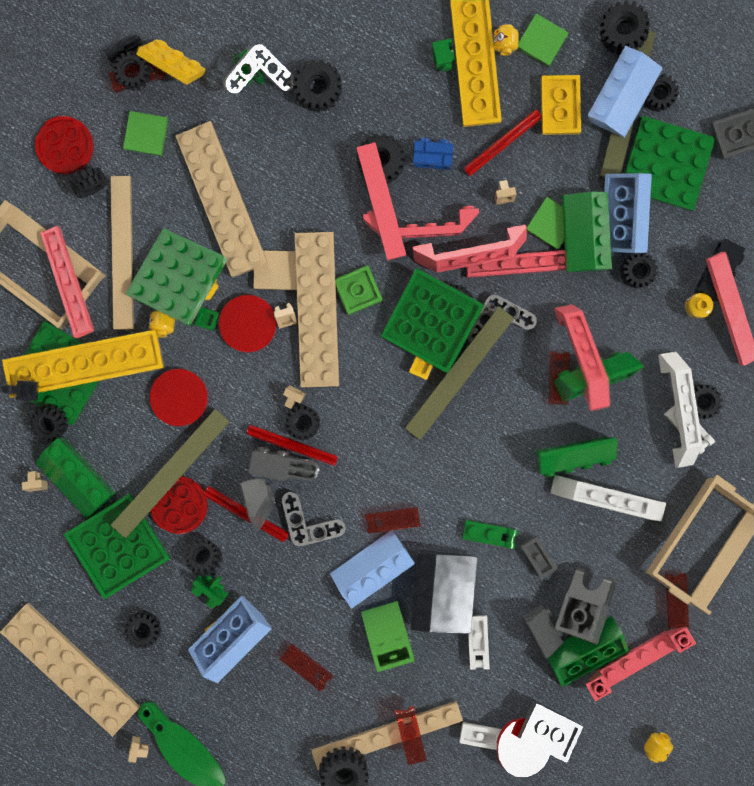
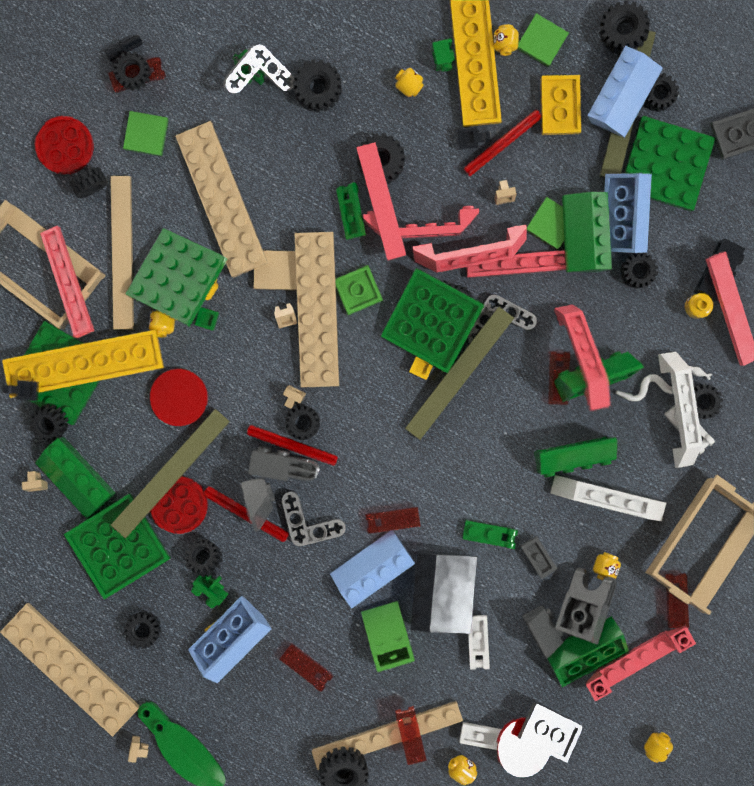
yellow plate [137,40,206,85] -> none
red tile [219,295,277,353] -> none
blue brick [413,138,453,170] -> none
none -> green plate [336,182,366,240]
none -> yellow head [395,68,424,97]
none -> yellow head [448,755,477,785]
none -> black plate [457,127,491,150]
none -> yellow head [593,552,621,581]
none -> white animal [616,366,712,401]

